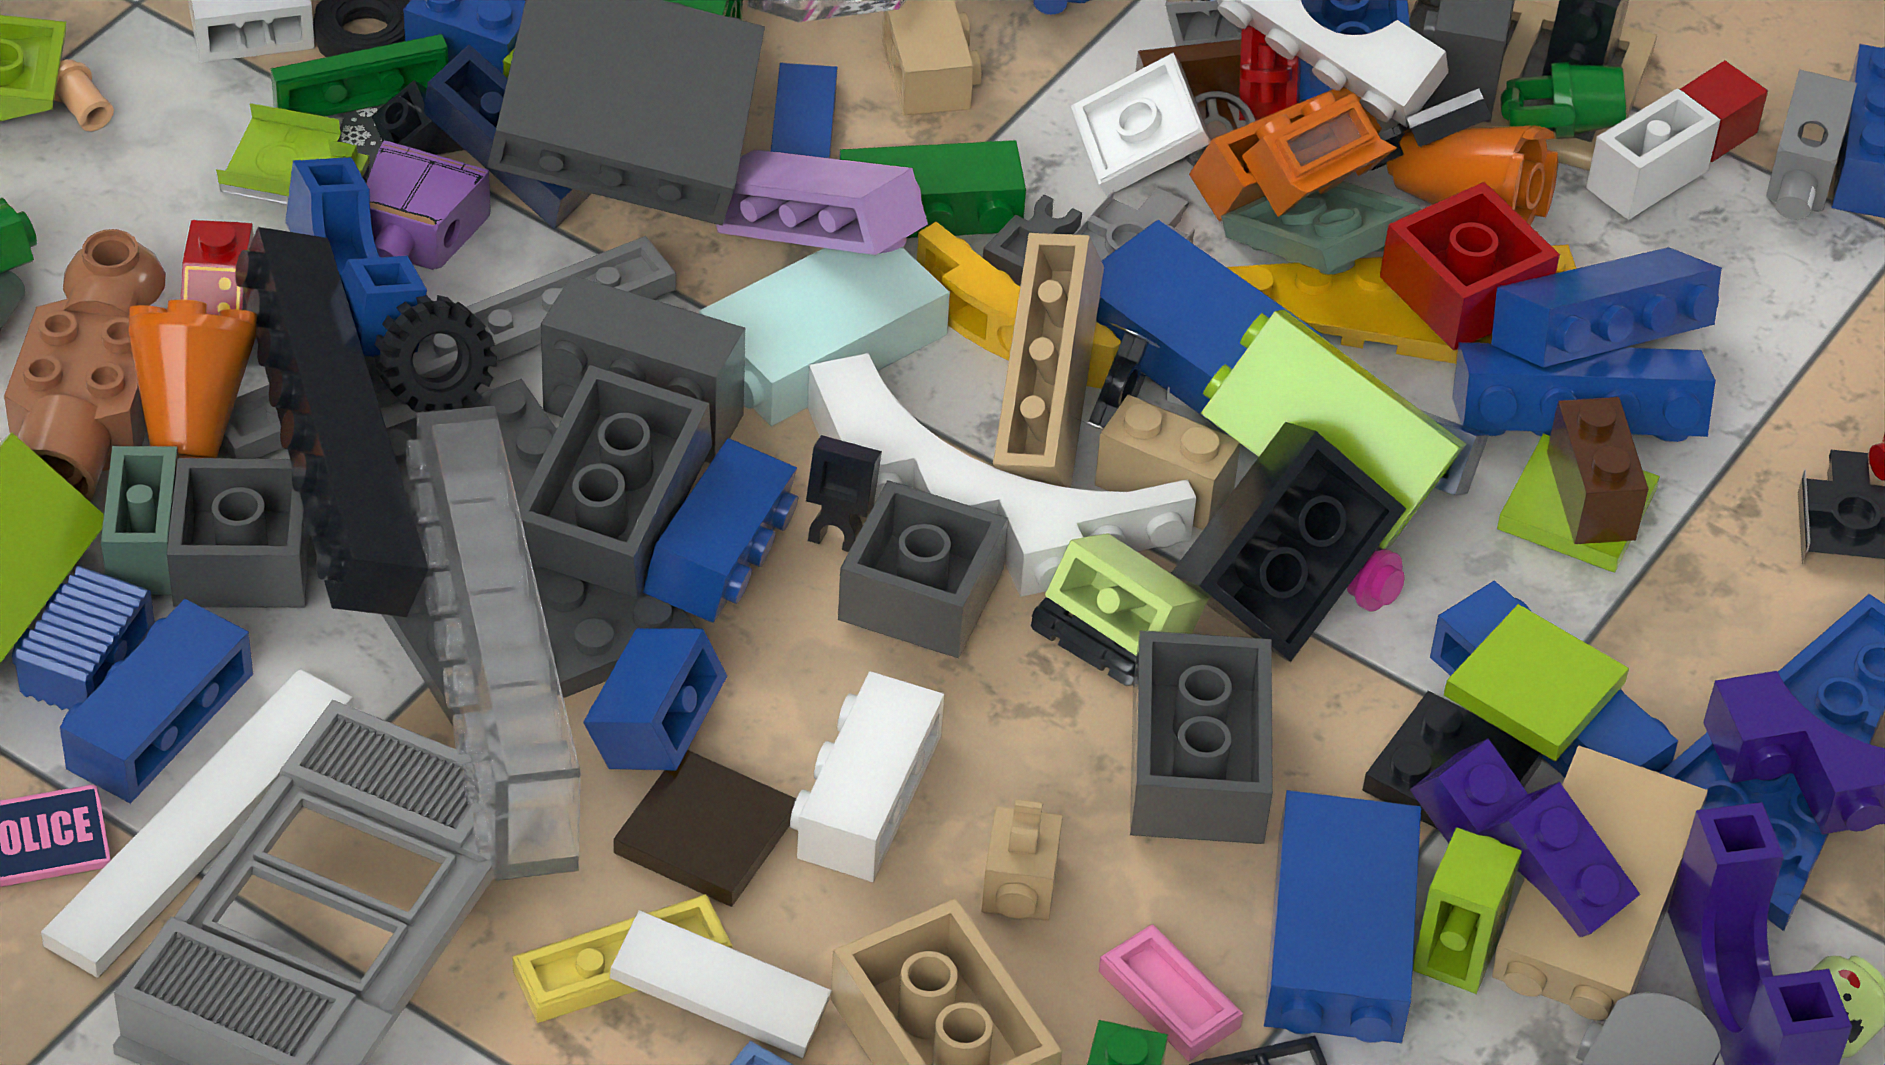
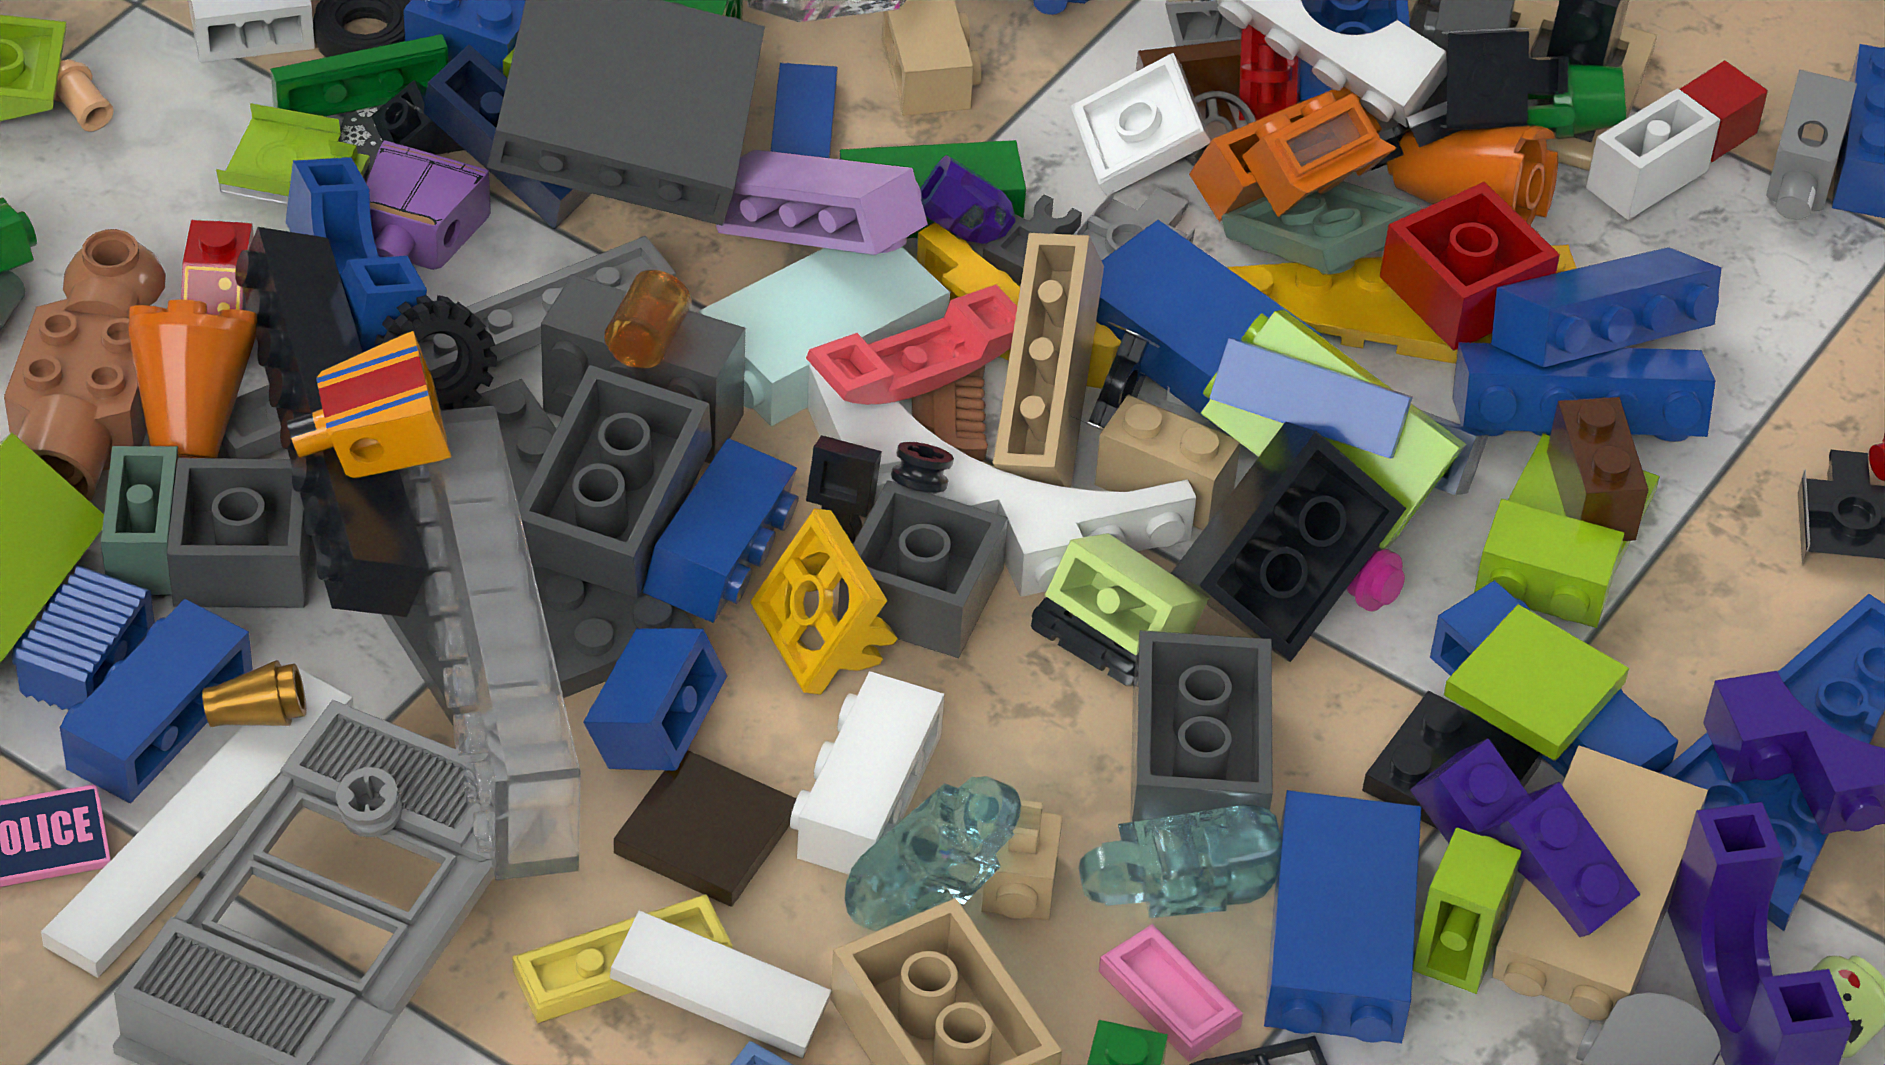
none -> pearl gold cone [202,660,306,728]
none -> light orange torso [287,331,451,478]
none -> light grey bush [336,767,403,838]
none -> clear orange brick [604,270,692,368]
none -> yellow piece [750,508,898,695]
none -> coral slope [806,284,1017,405]
none -> clear light blue piece [844,776,1021,931]
none -> black bush [891,442,954,493]
none -> nougat piece [912,365,988,461]
none -> dark purple rock [920,155,1016,244]
none -> clear light blue piece [1078,805,1282,918]
none -> tile [1209,337,1413,459]
none -> black piece [1440,28,1569,130]
none -> lime brick [1474,498,1625,628]

